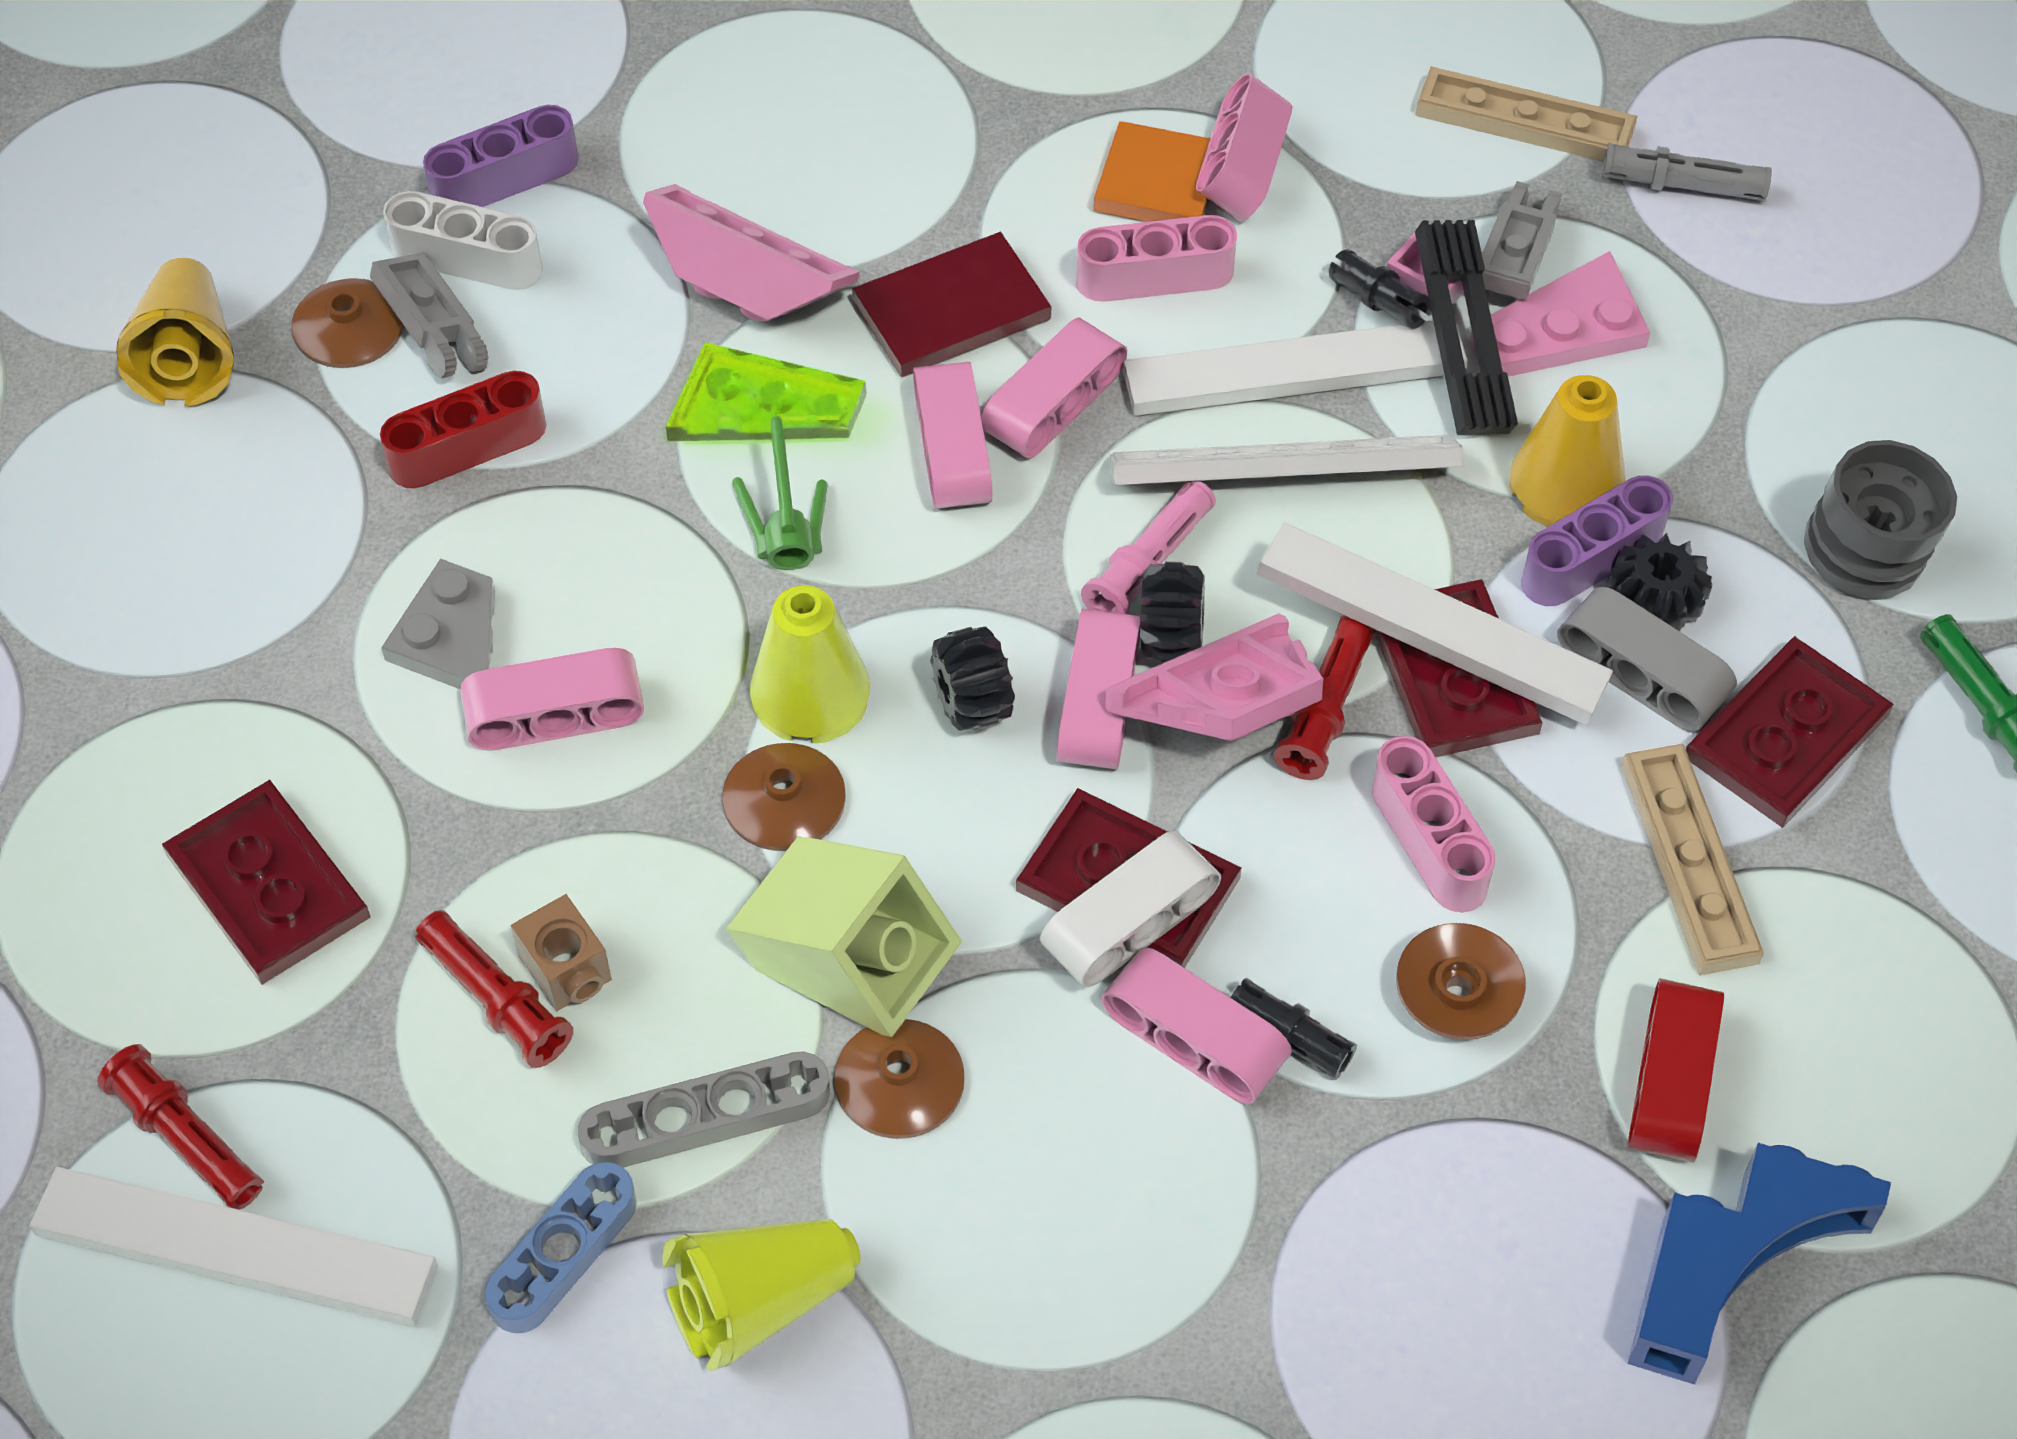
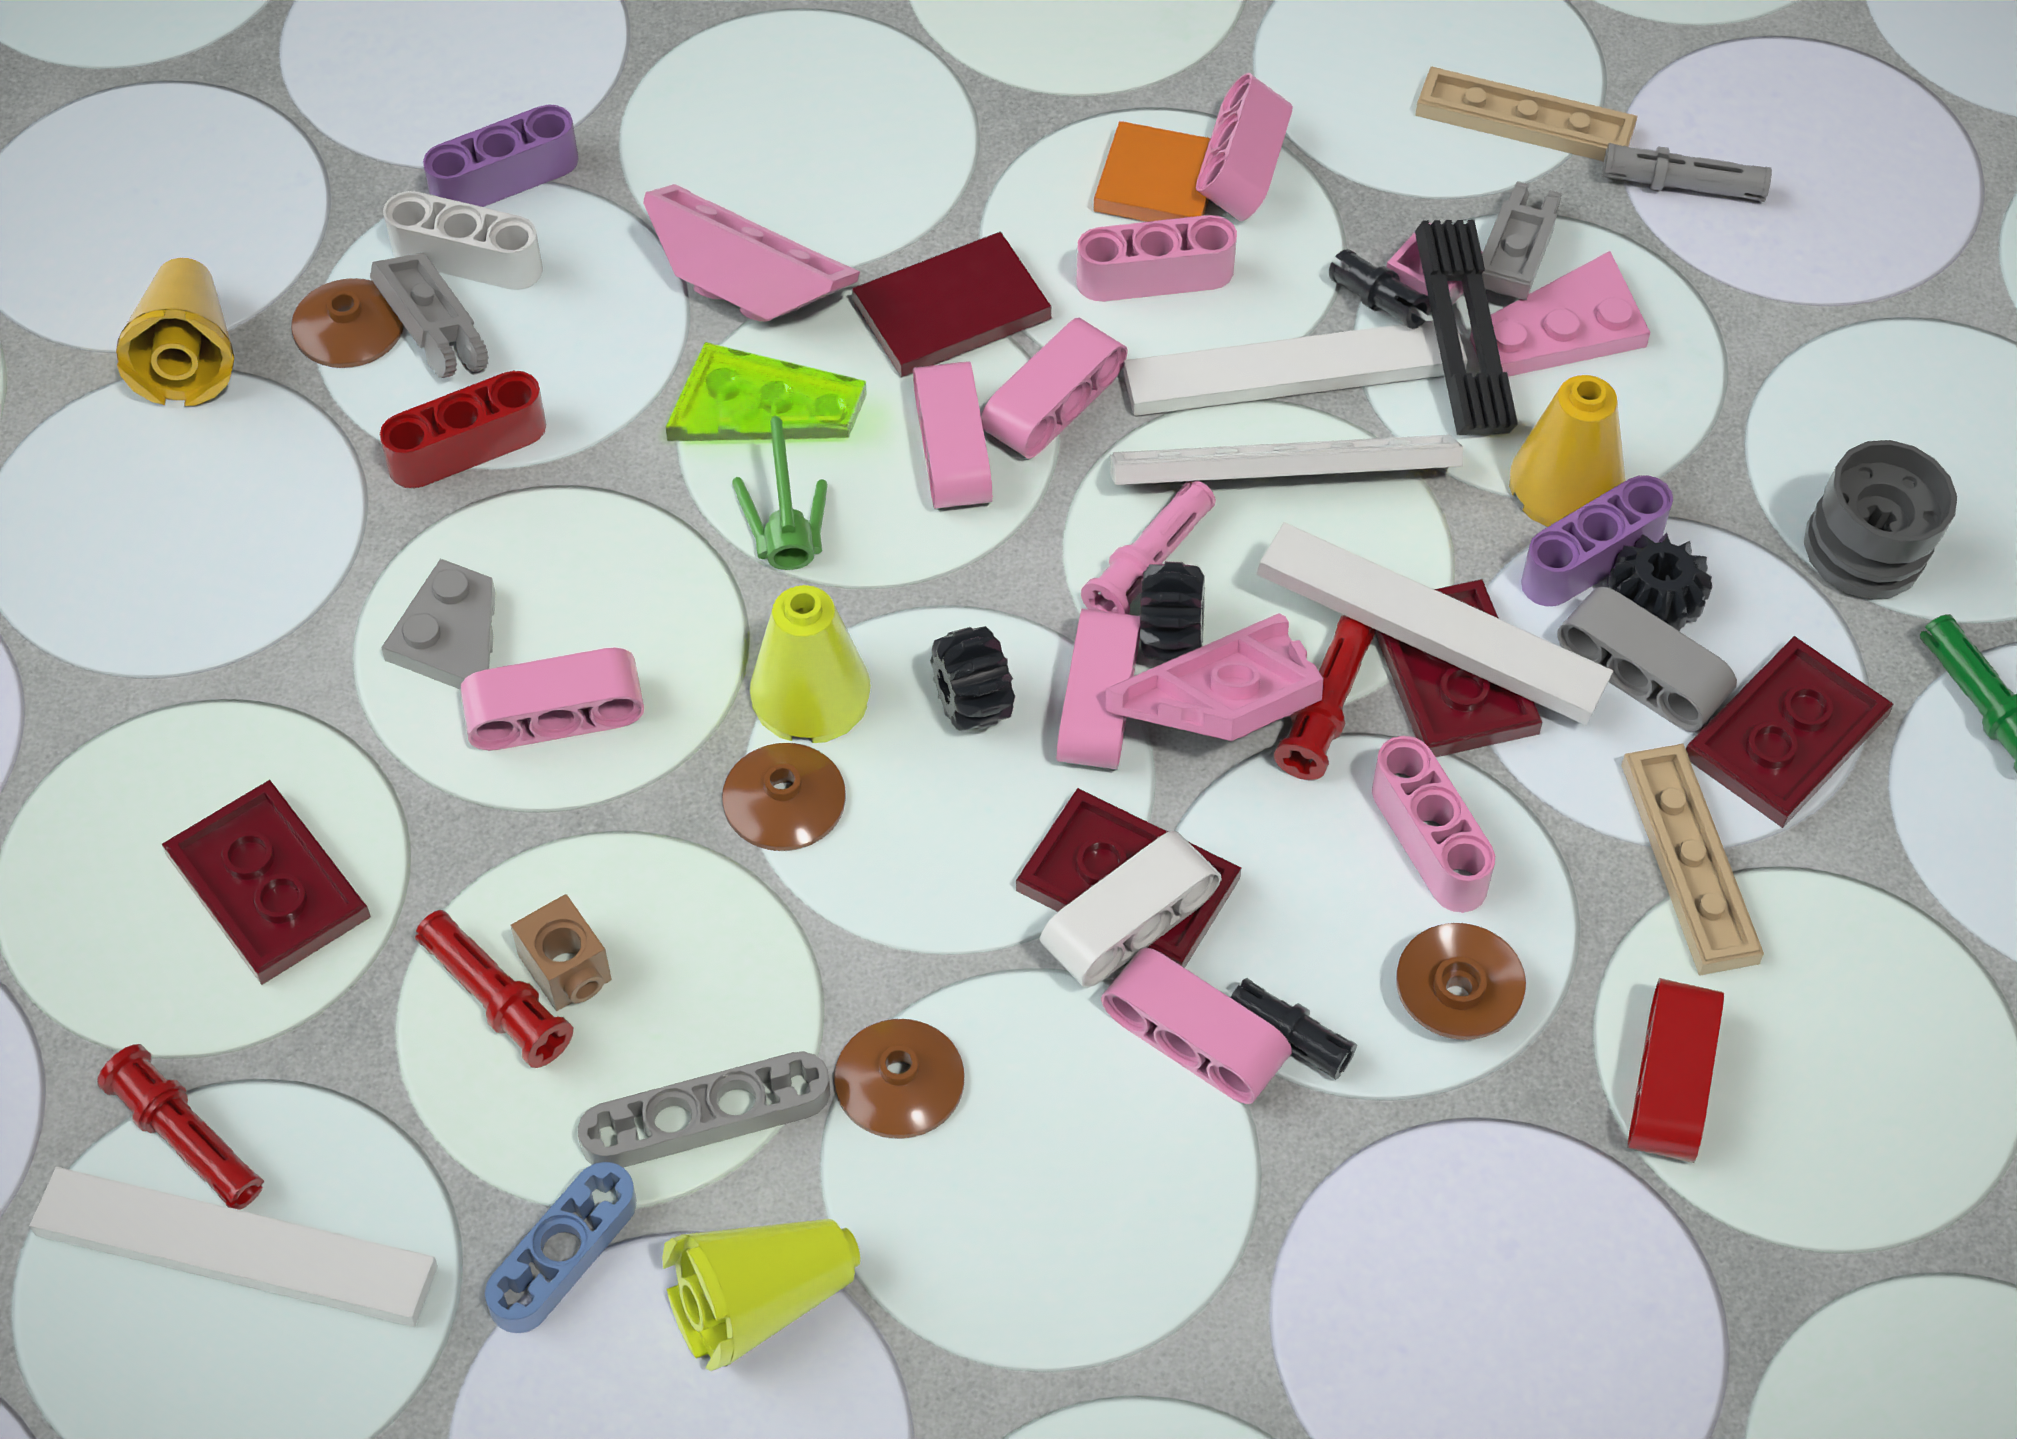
yellowish green slope [726,836,962,1037] -> none
blue arch [1627,1143,1891,1385] -> none

